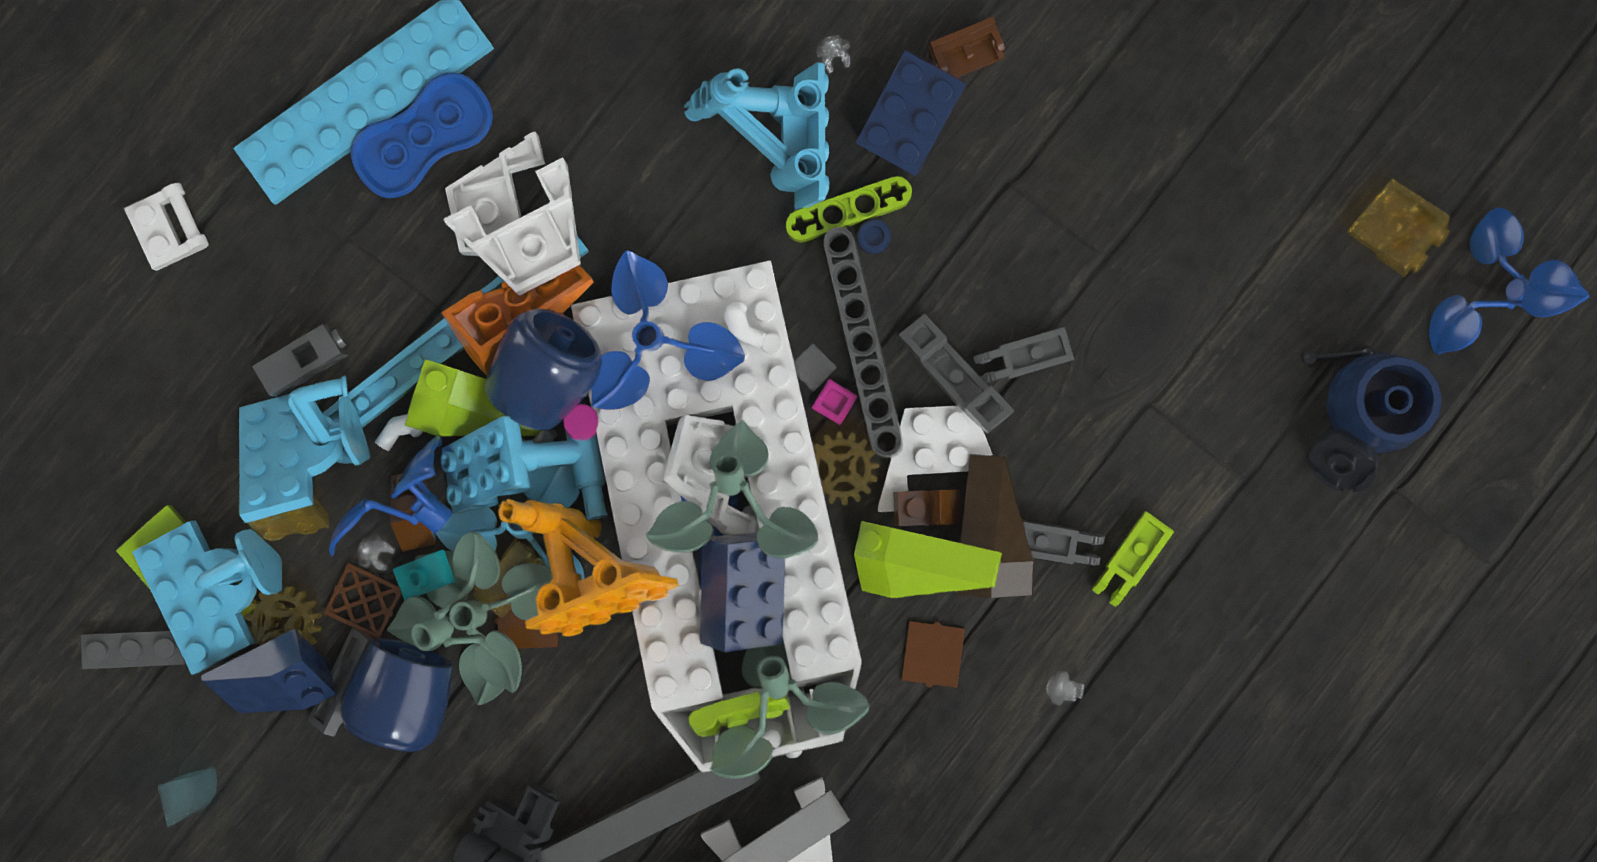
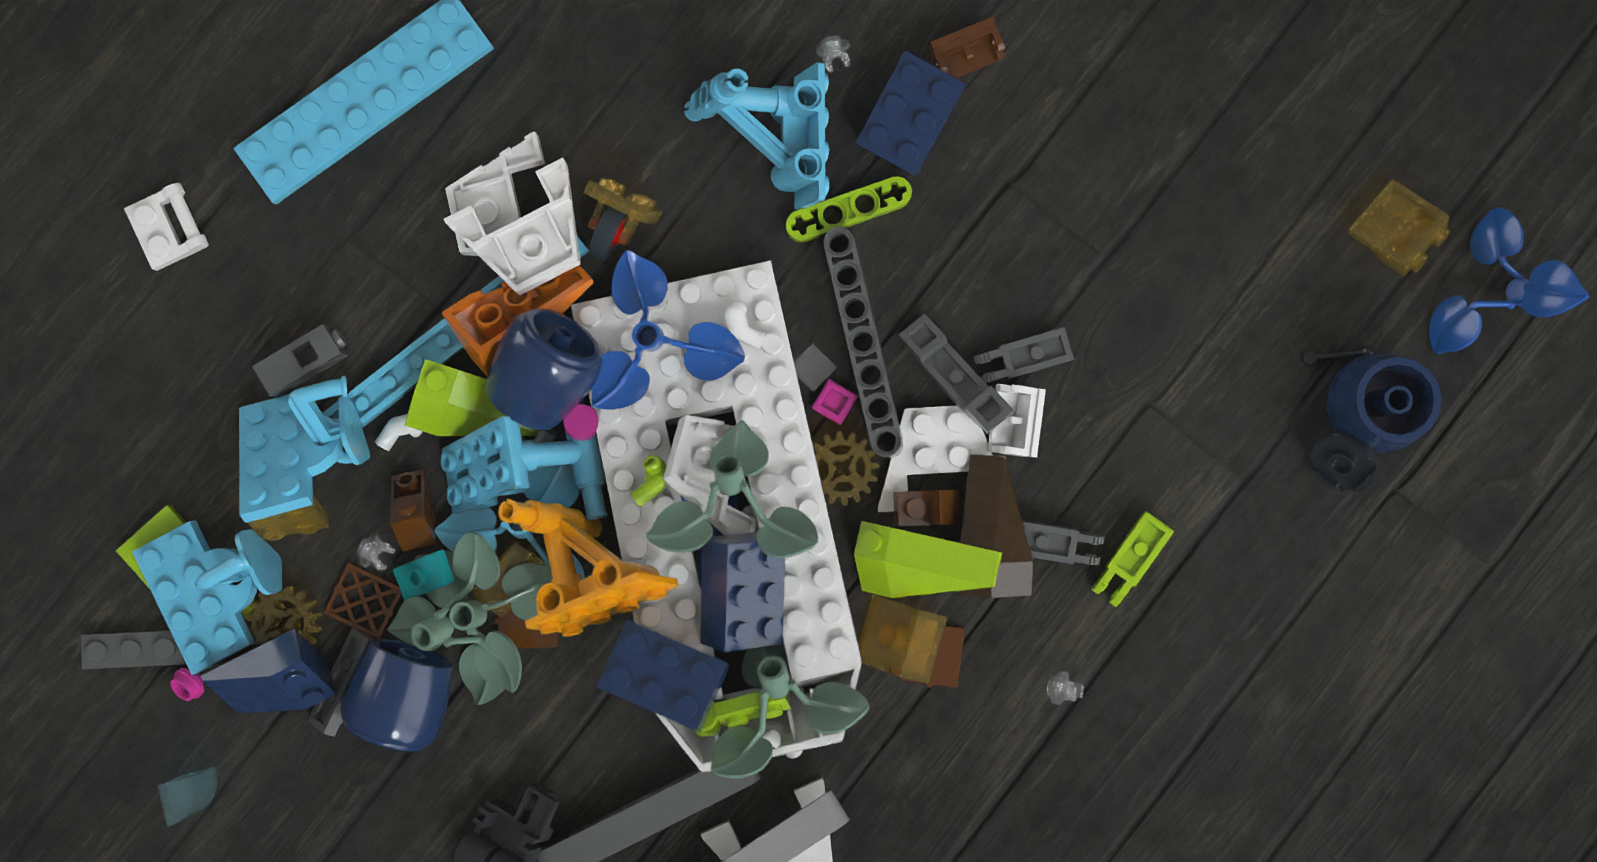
blue plant [329,435,453,556] -> none
blue plate [351,72,493,198] -> none
dark blue tile [857,219,891,254] -> none
none -> dark pink plate [170,668,204,701]
none -> clear yellow plate [583,177,662,261]
none -> dark blue brick [597,620,729,733]
none -> lime arm [630,455,666,508]
none -> clear yellow slope [858,595,947,683]
none -> white hinge [987,384,1046,457]

